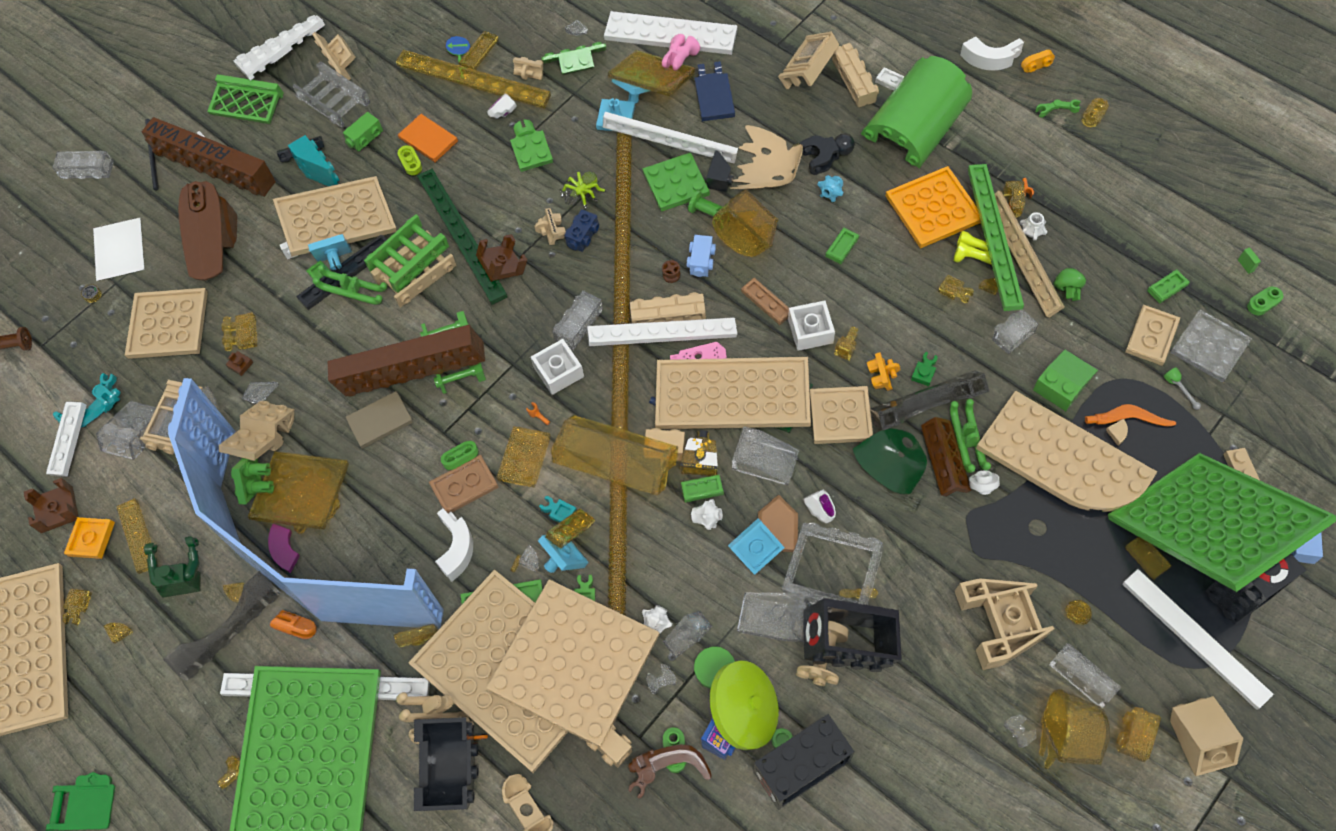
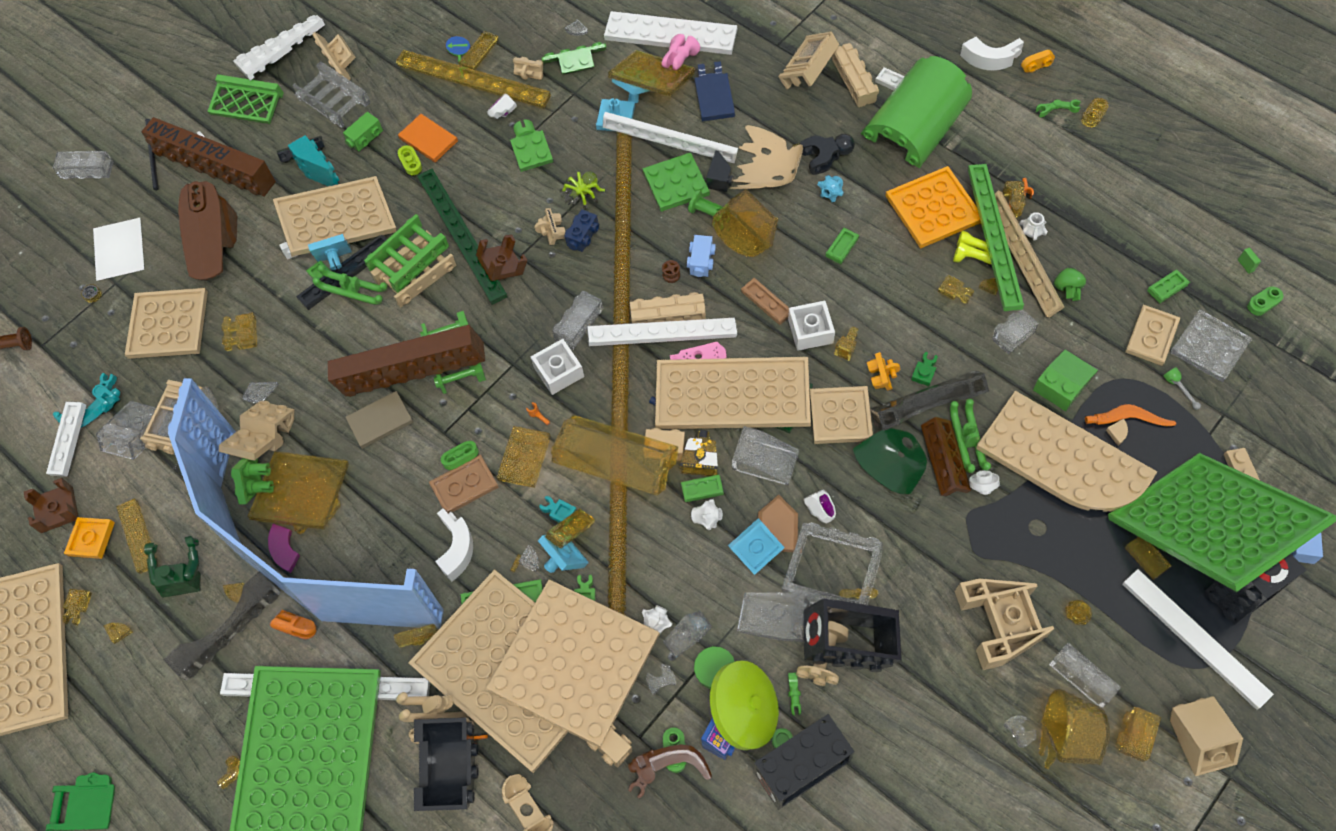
reddish brown tile [225,351,253,376] -> none
none -> bright green piece [788,672,801,716]

